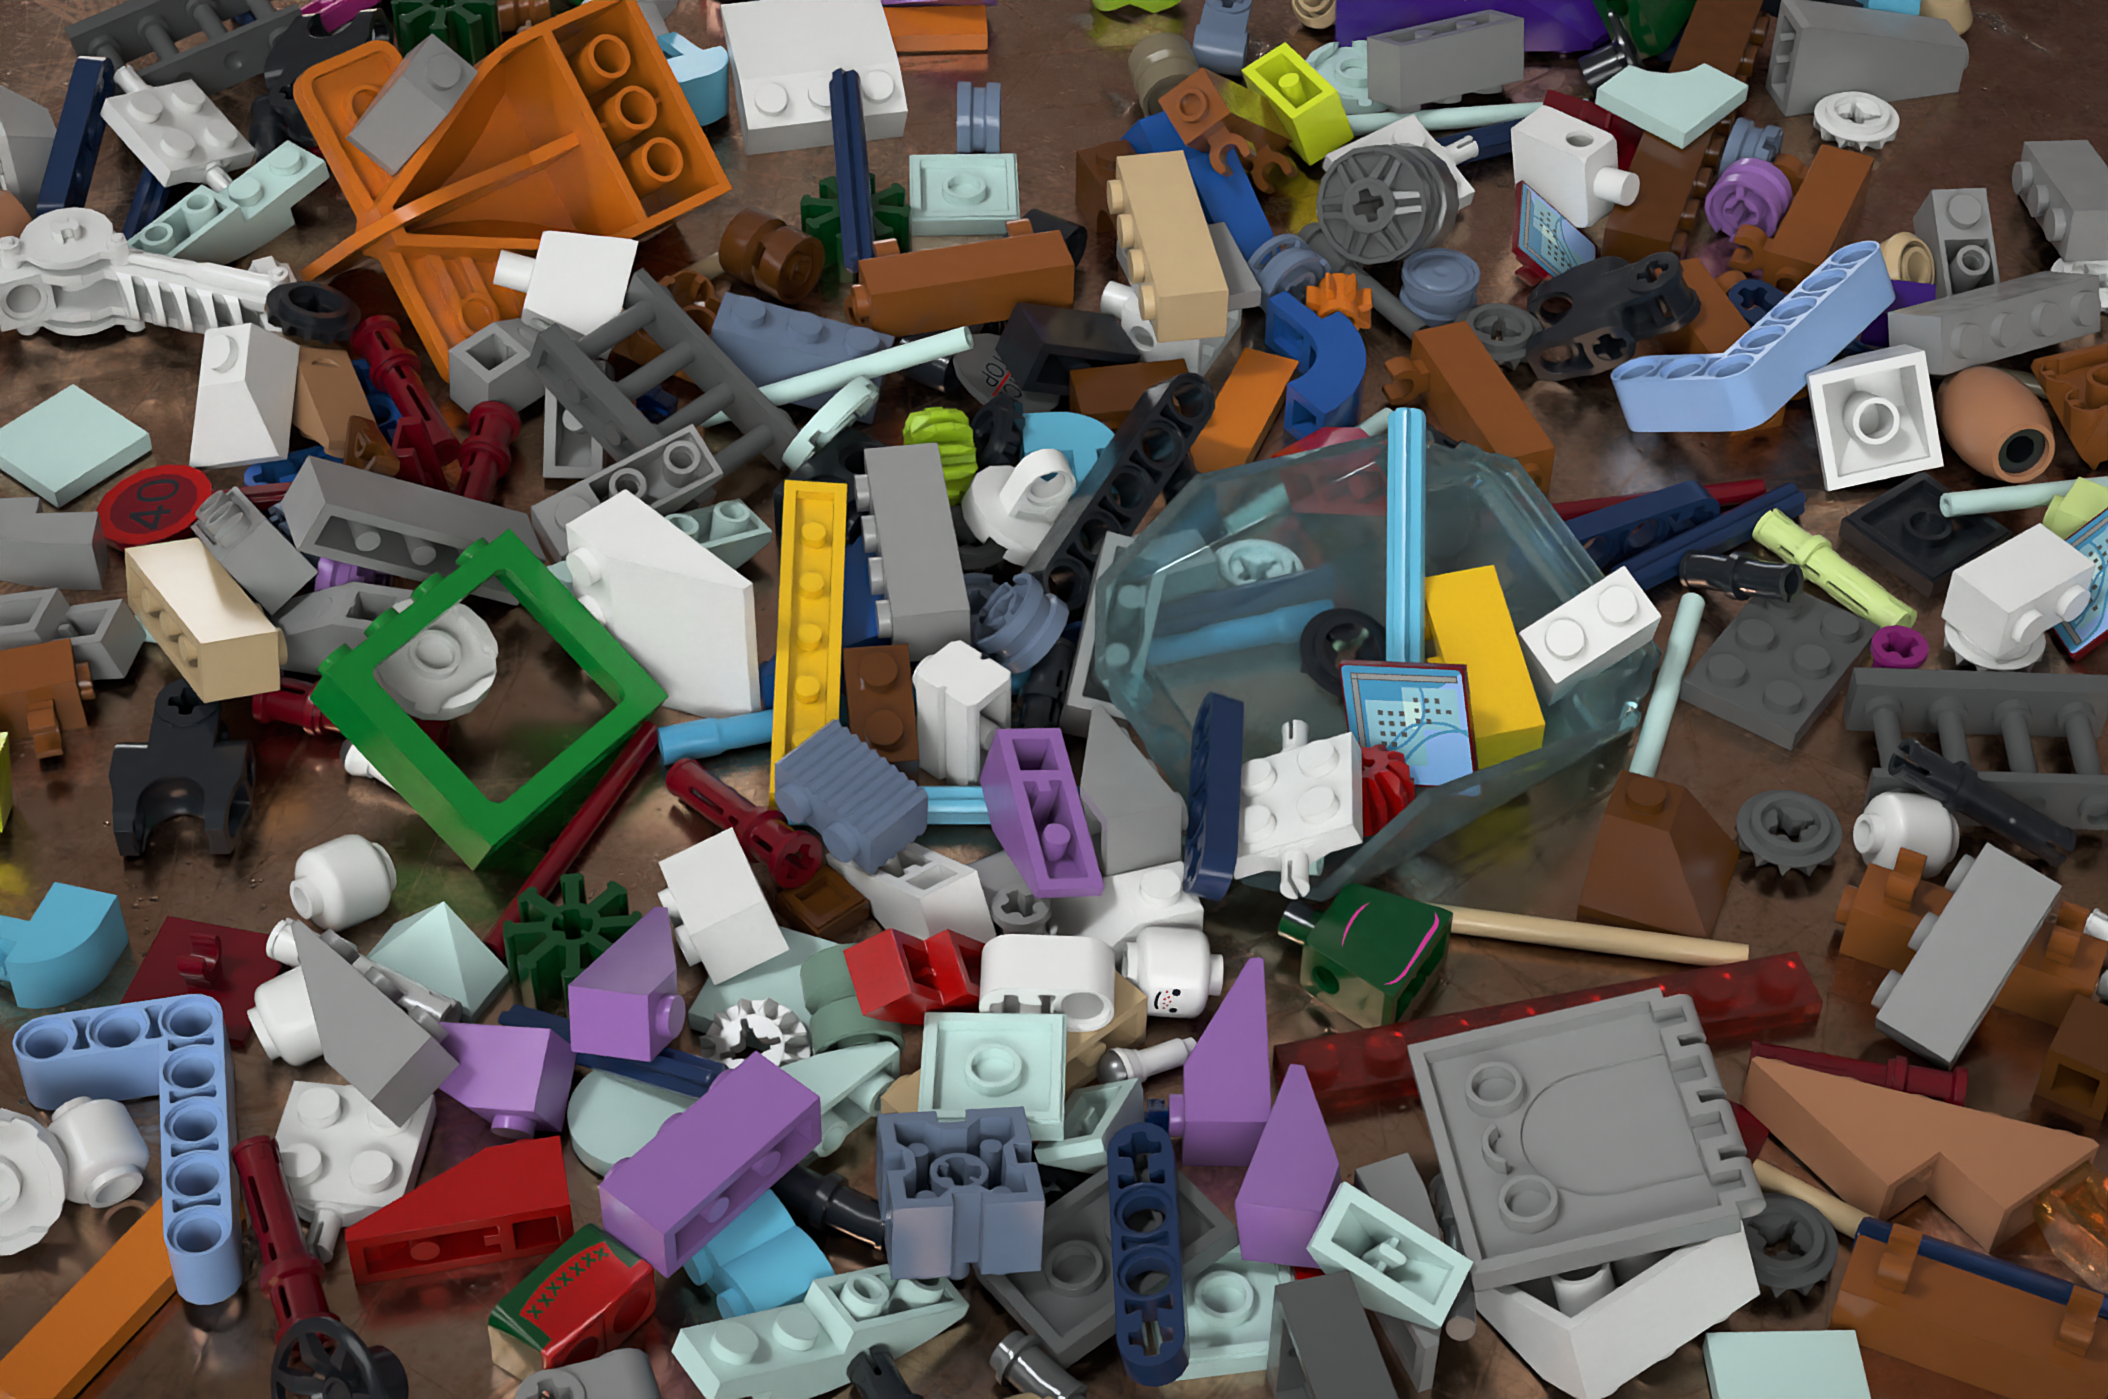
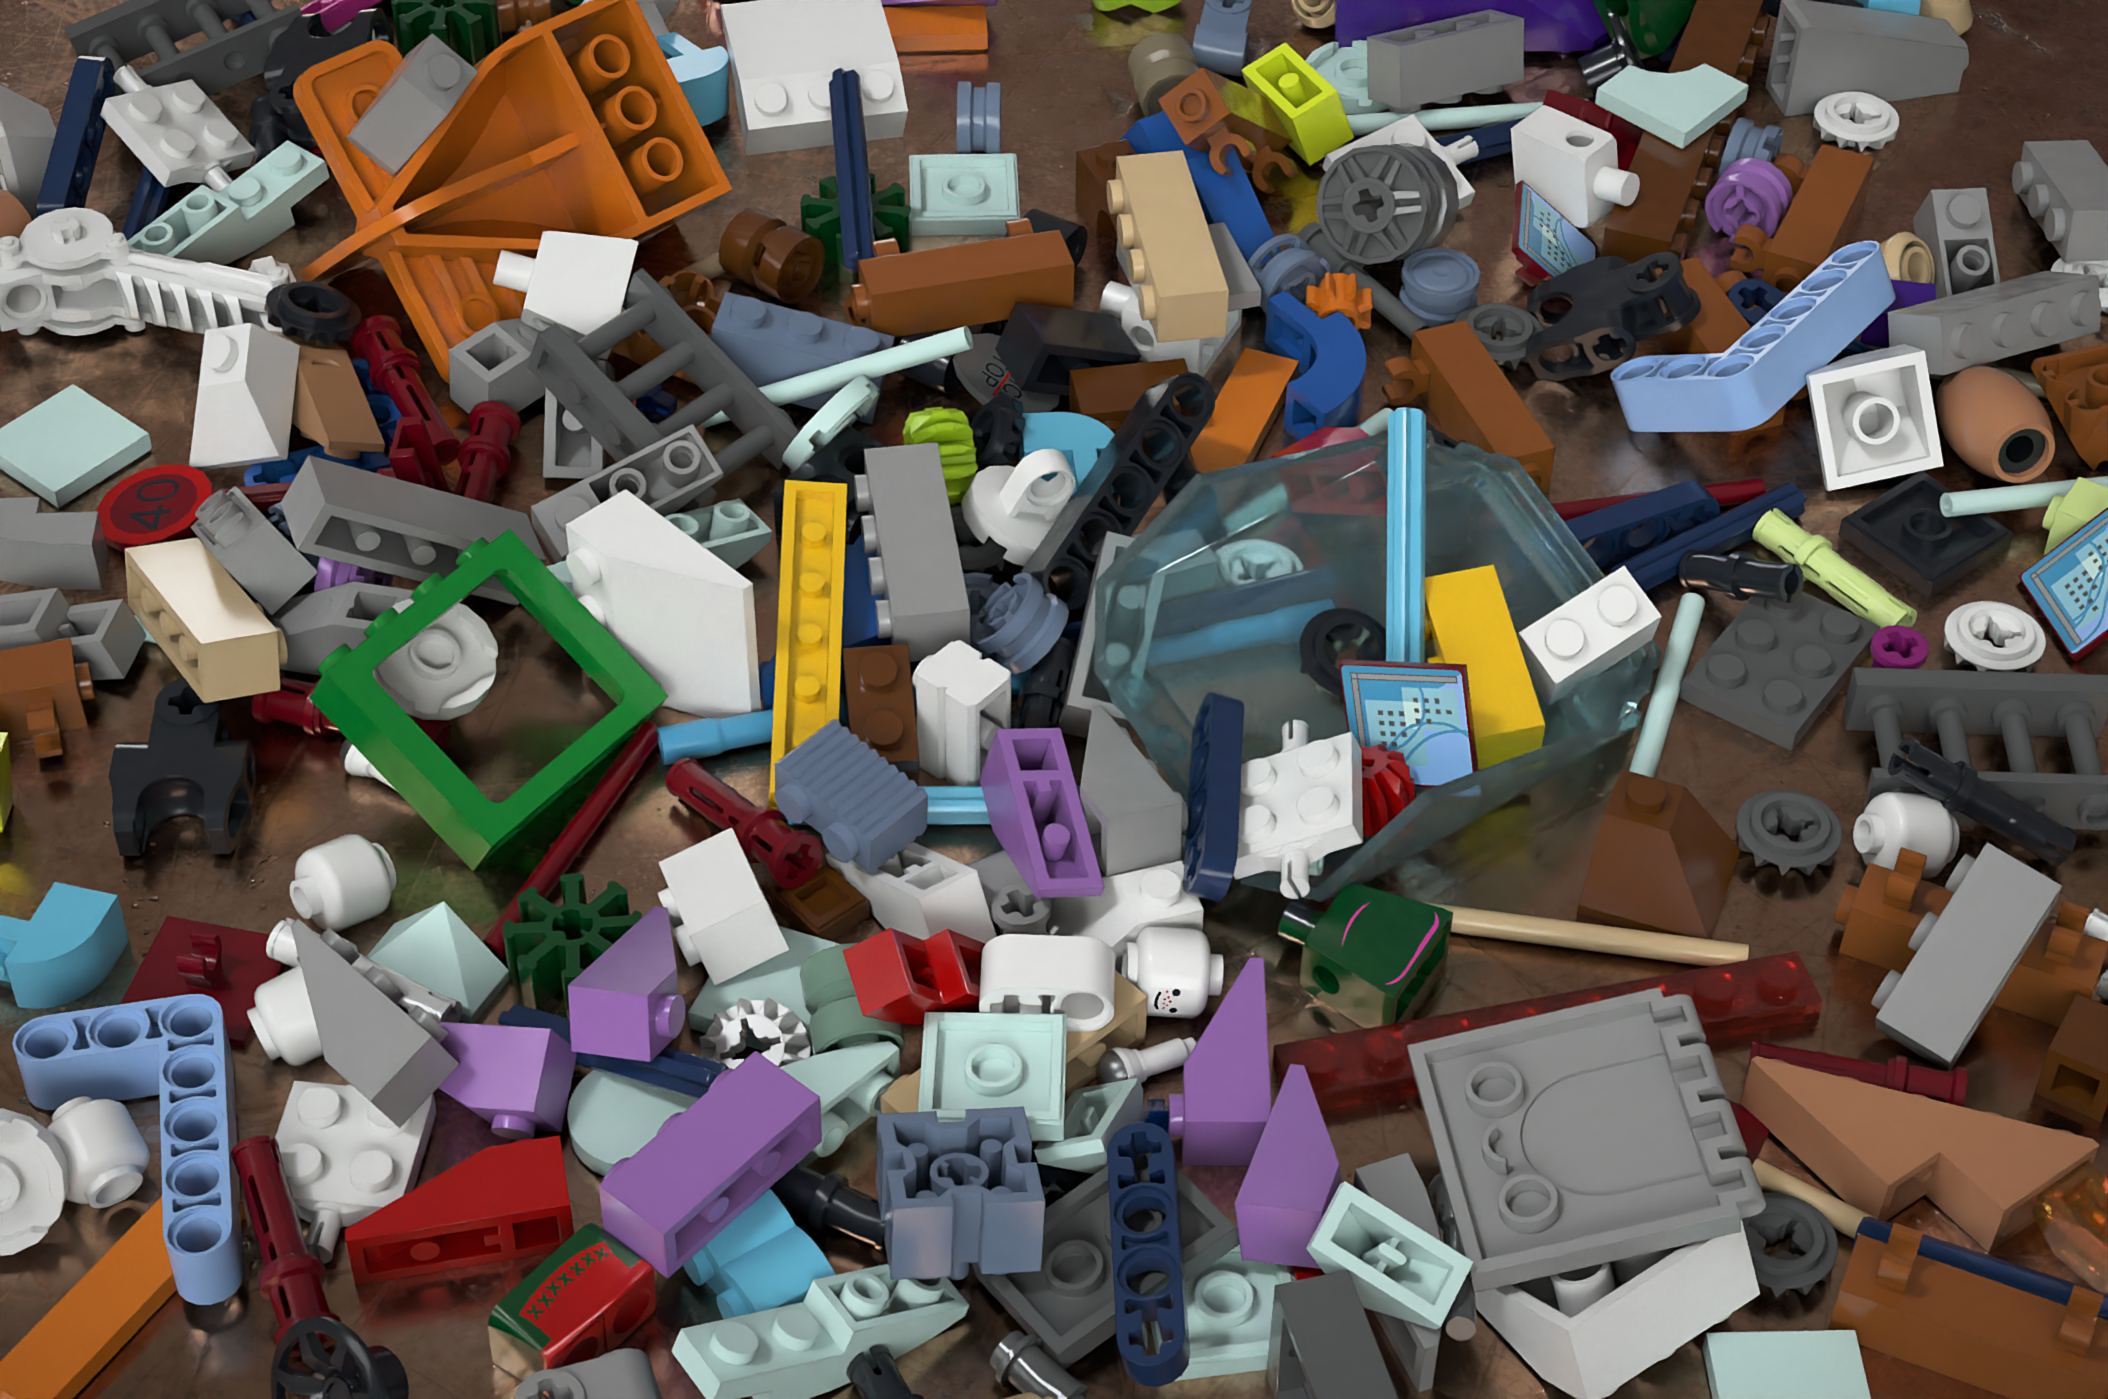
reddish brown tile [343,415,400,478] -> none
white brick [1941,523,2096,659] -> none

